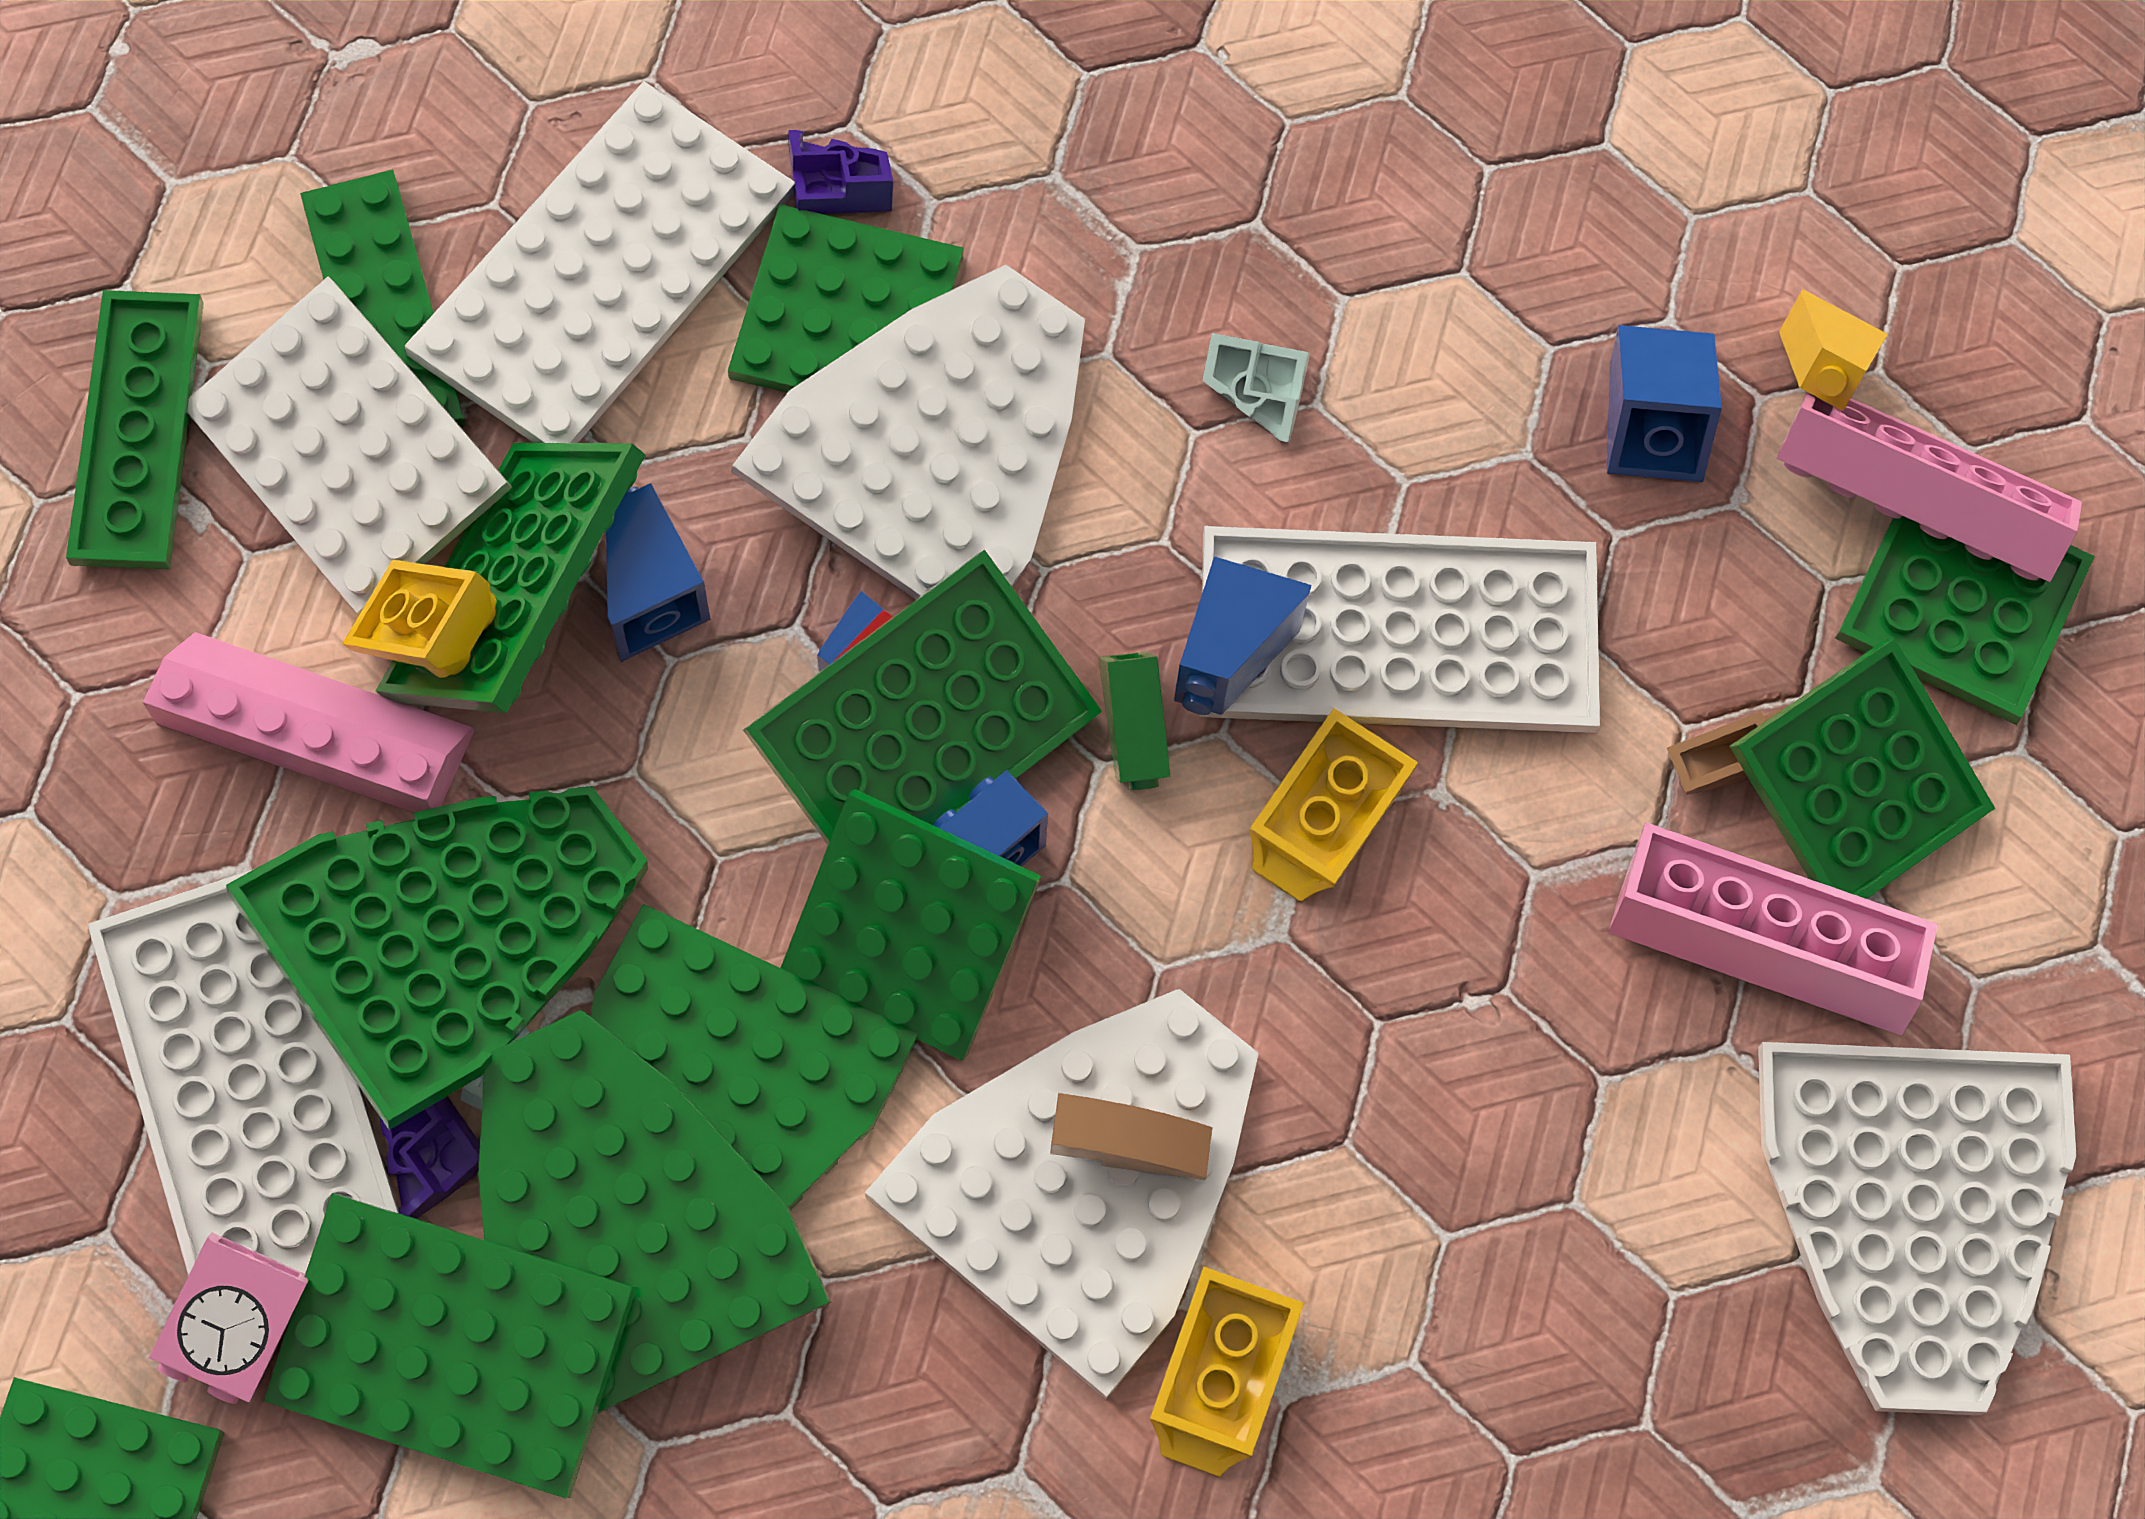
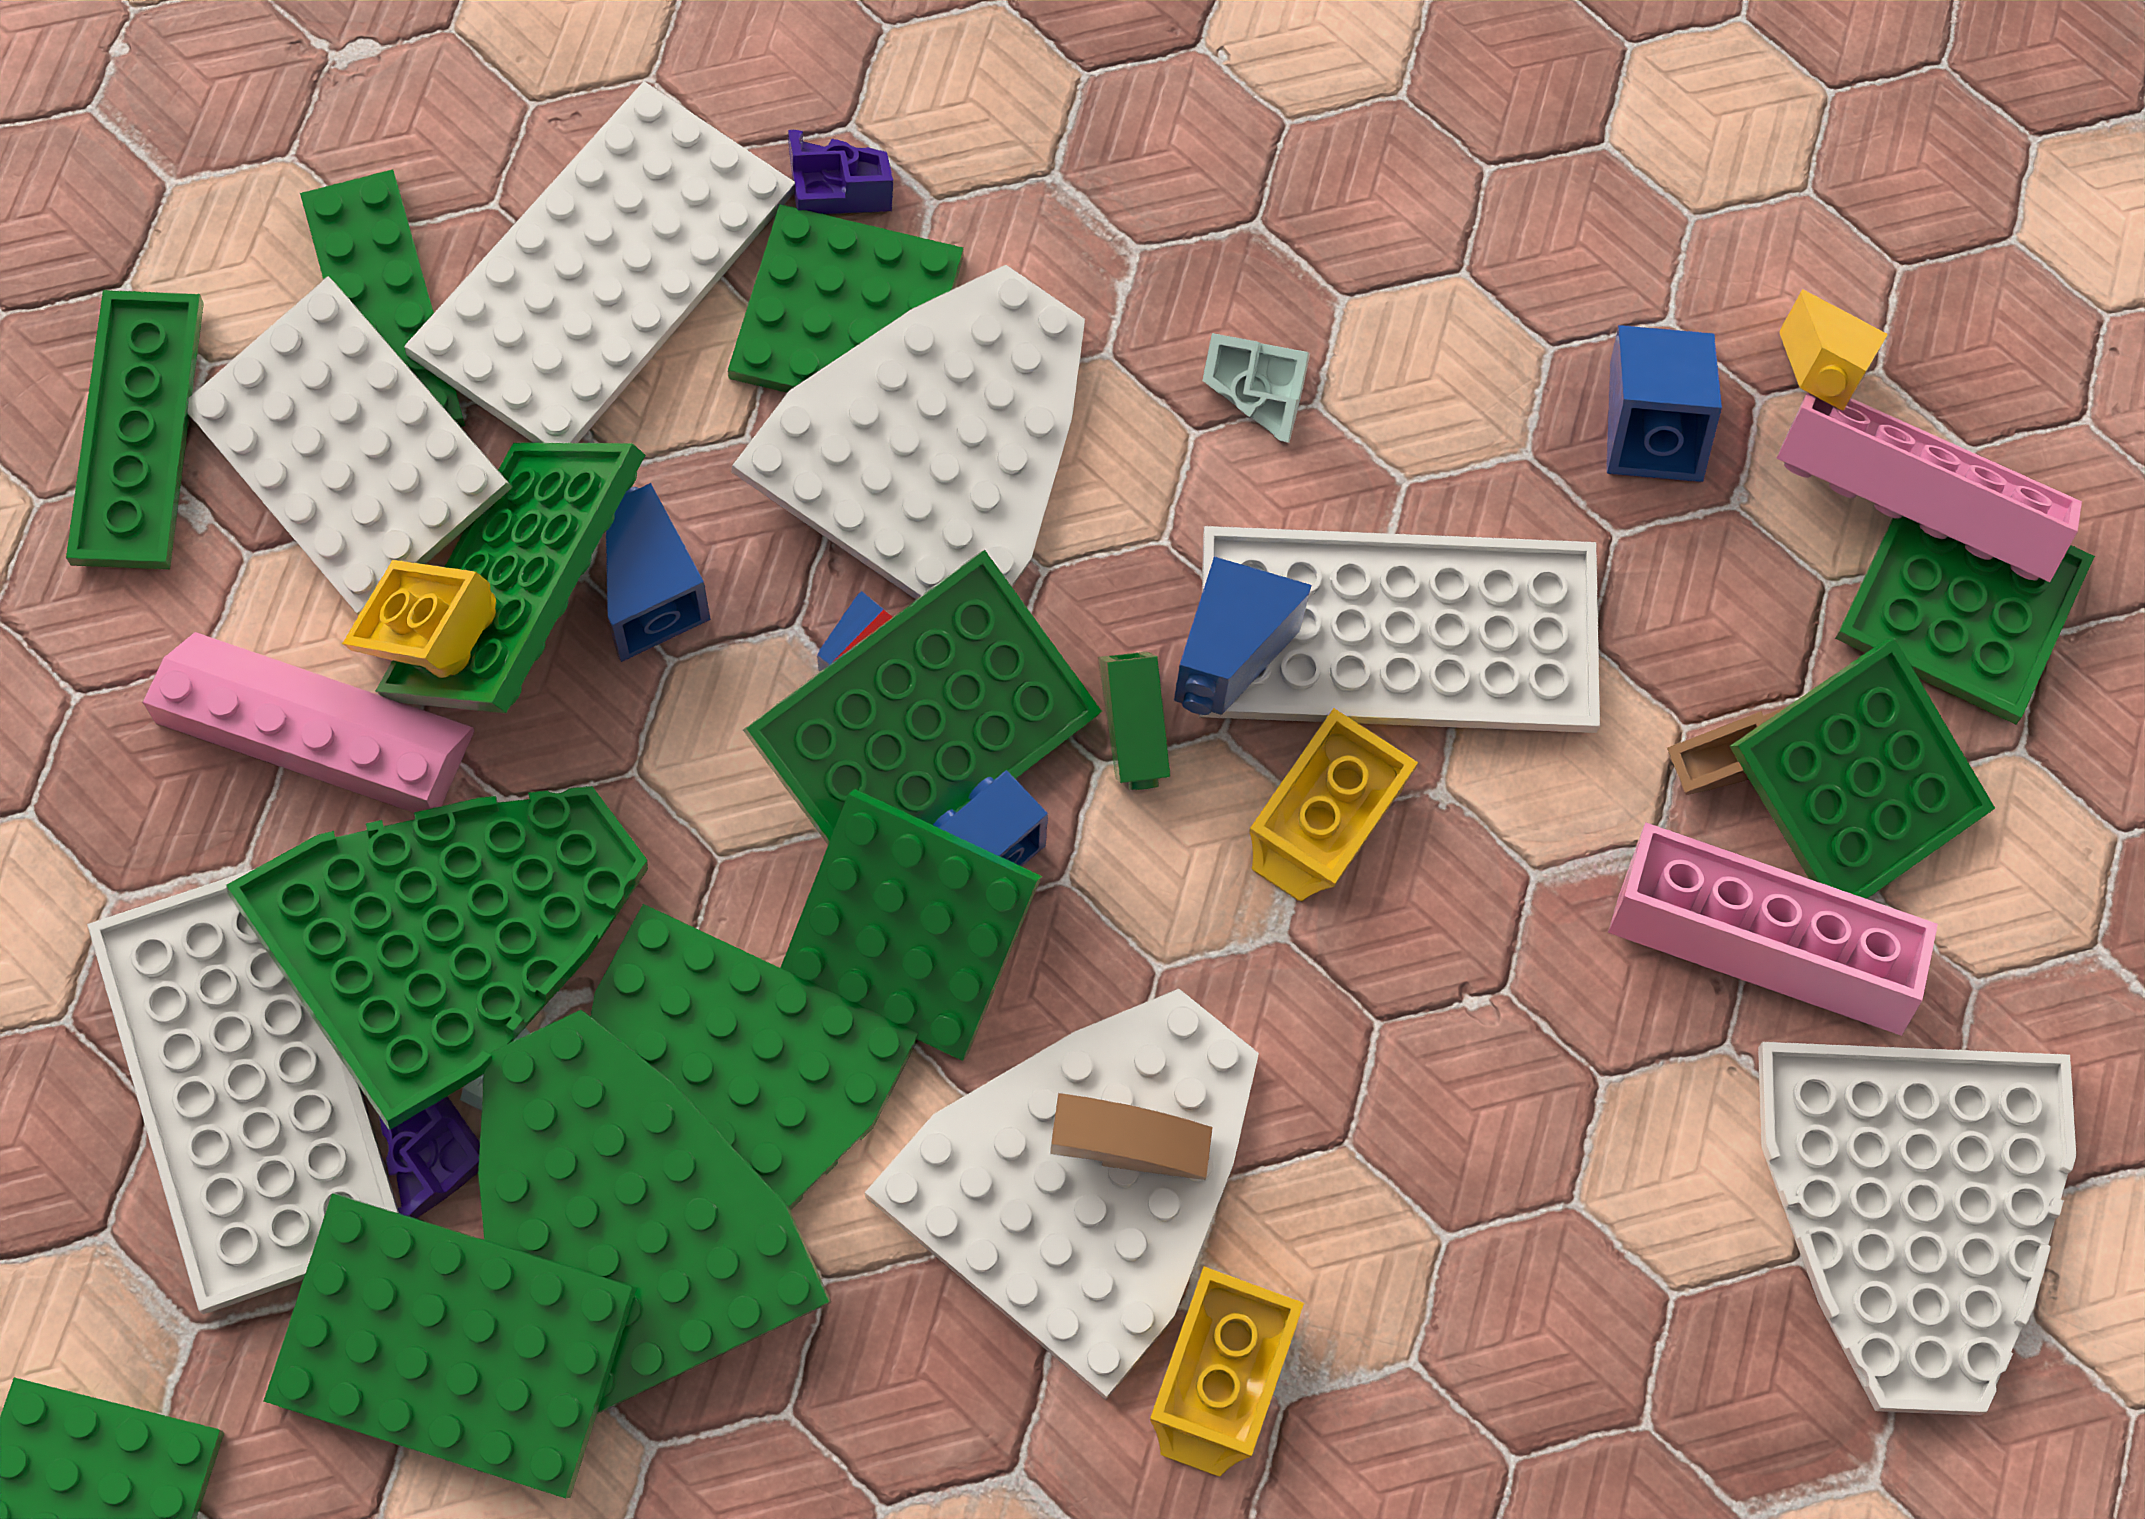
brick [149,1232,309,1404] -> none

